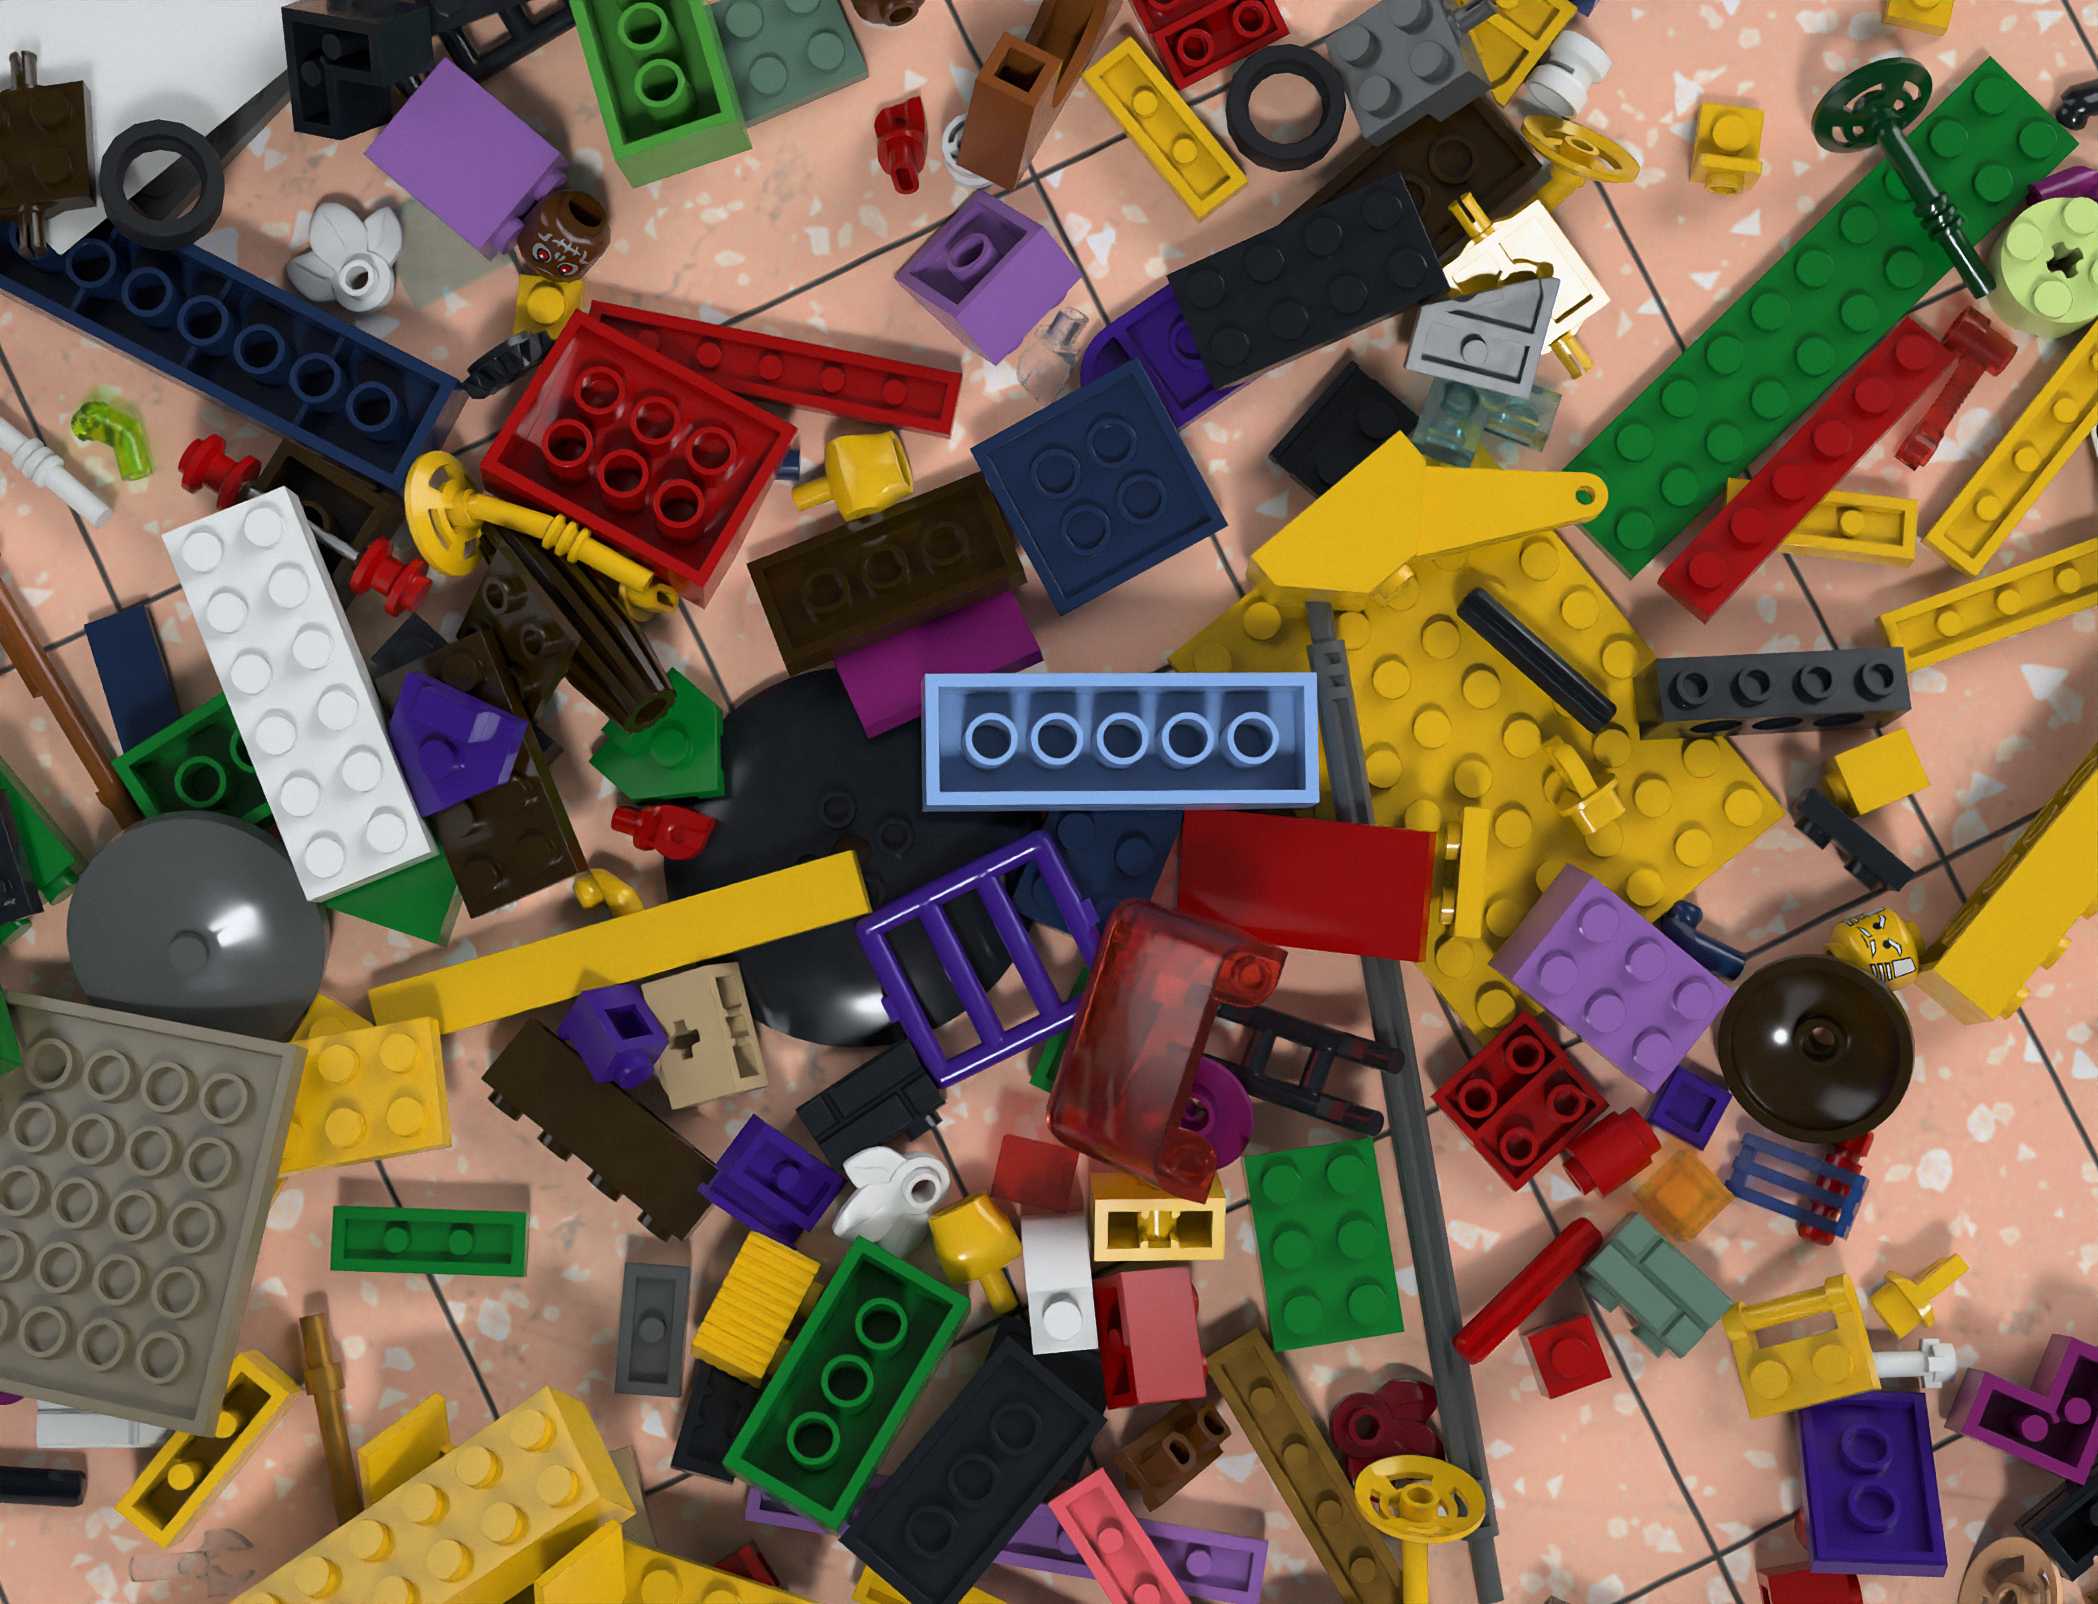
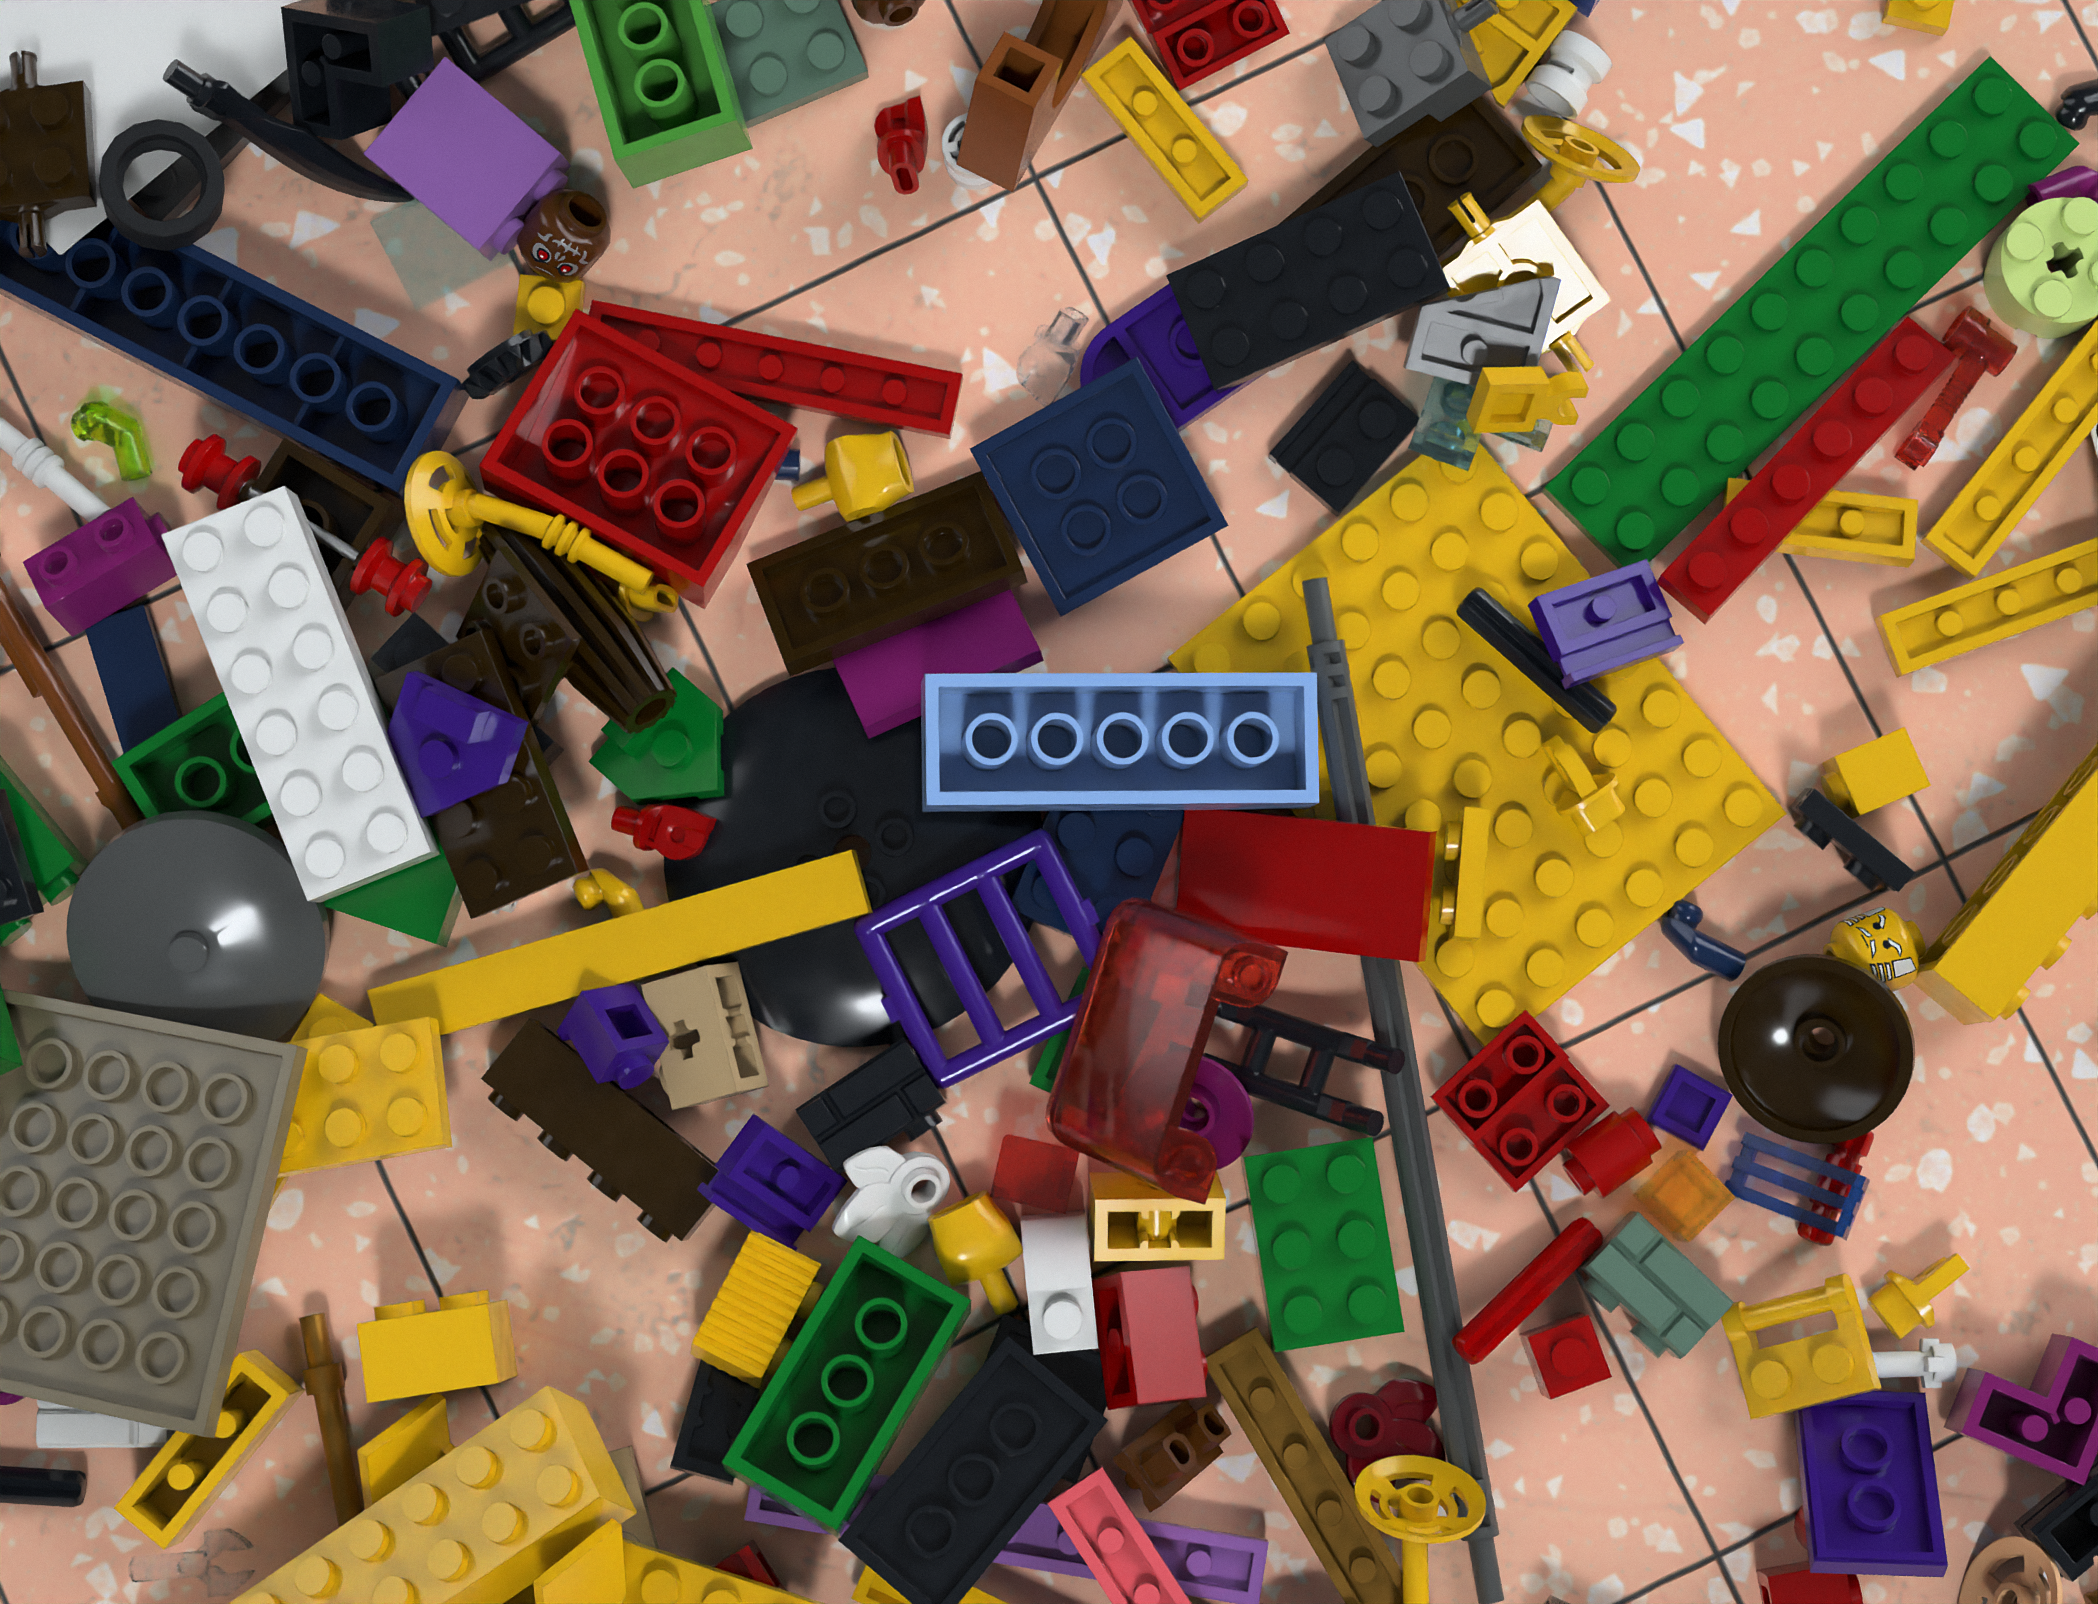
white plate [287,203,404,314] -> none
green plate [330,1205,530,1277] -> none
dark grey plate [614,1262,692,1398] -> none
medium lavender slope [894,189,1083,366] -> none
black tyre [1225,44,1346,172] -> none
yellow slope [1245,430,1608,612] -> none
medium lavender brick [1488,863,1735,1094] -> none
black brick [1633,647,1912,741] -> none
yellow bracket [1689,102,1765,195] -> none
dark green dish [1811,57,1996,299] -> none
none -> magenta brick [23,497,177,637]
none -> black sword [163,59,415,203]
none -> yellow brick [357,1289,518,1403]
none -> yellow plate [1466,366,1589,433]
none -> plate [1528,559,1684,689]

